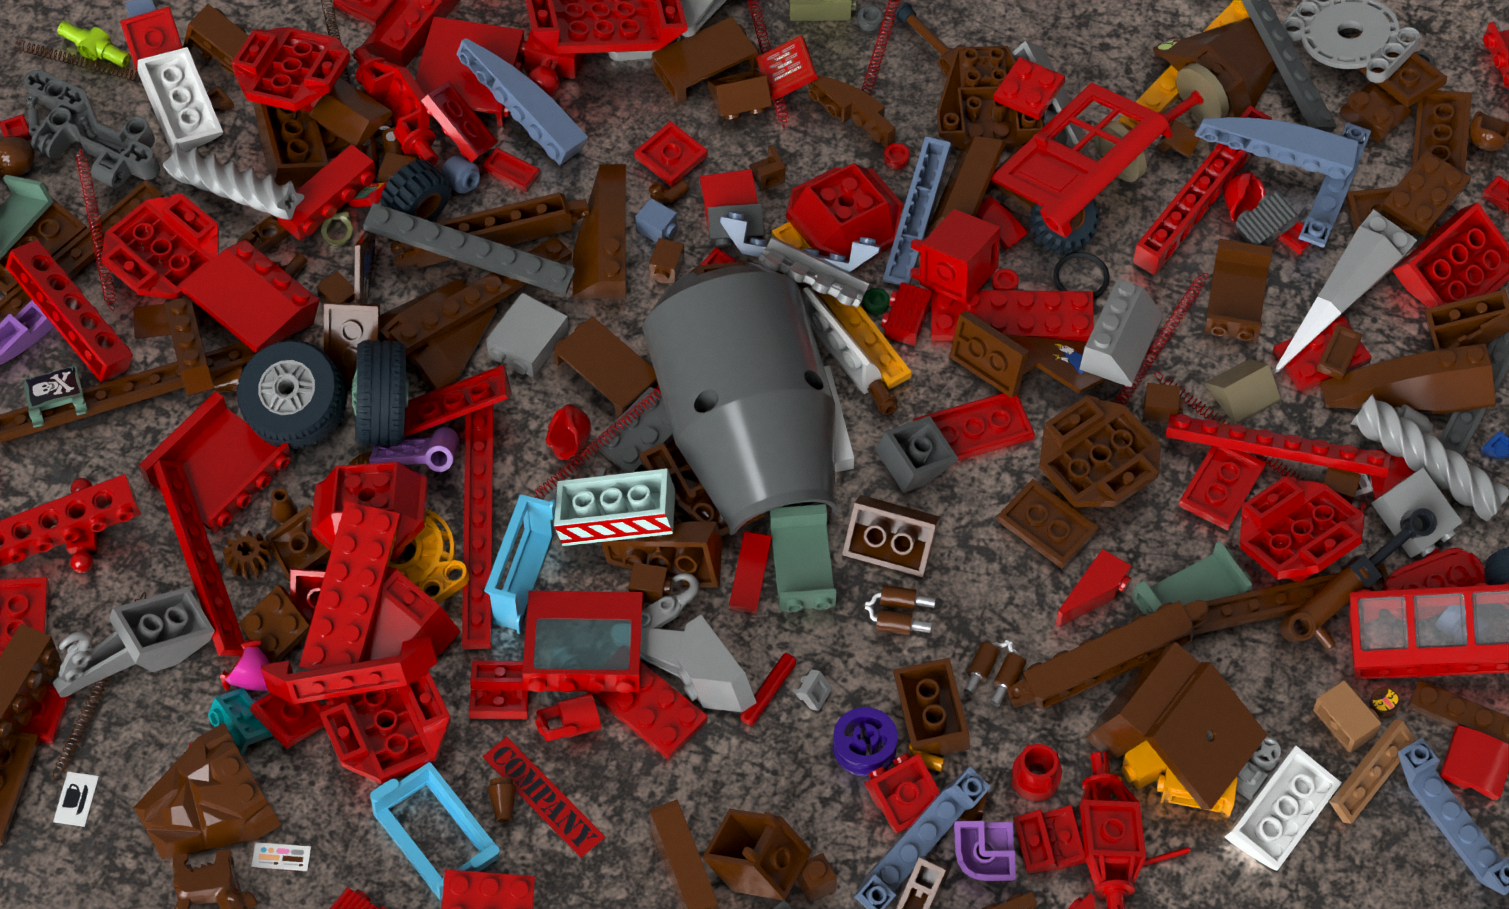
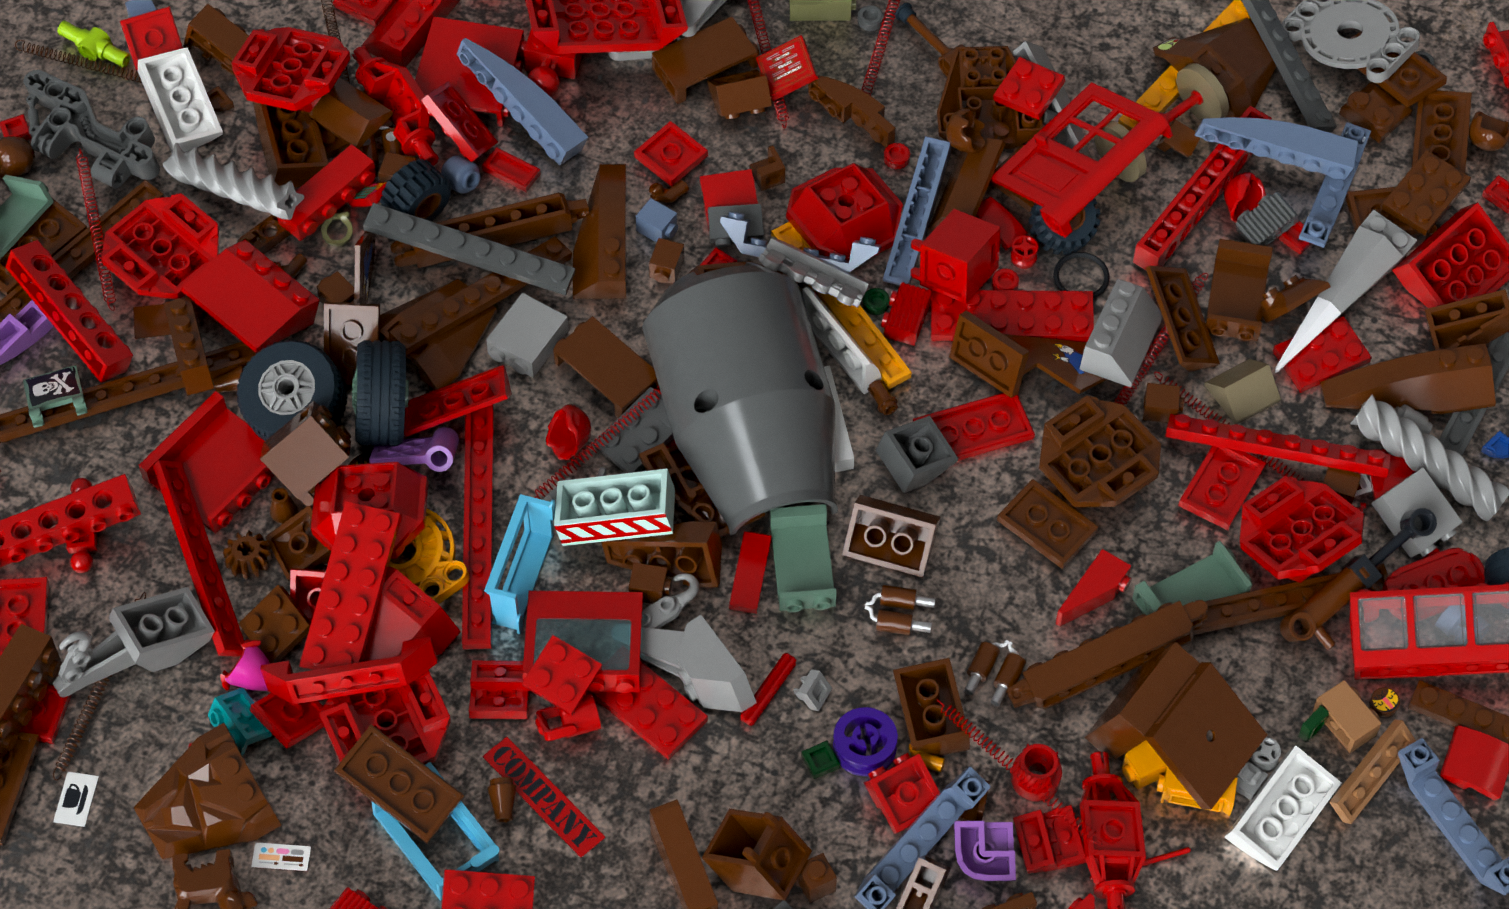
reddish brown tile [1316,324,1363,381] -> none
none -> reddish brown container [260,401,351,506]
none -> reddish brown tile [334,724,465,844]
none -> red plate [522,635,603,716]
none -> dark green tile [801,740,840,780]
none -> red piece [936,699,1102,845]
none -> reddish brown hair [946,108,985,153]
none -> red wheel [1010,235,1039,269]
none -> reddish brown slope [1146,266,1220,371]
none -> reddish brown slope [1260,275,1331,323]
none -> dark green tile [1298,705,1329,742]

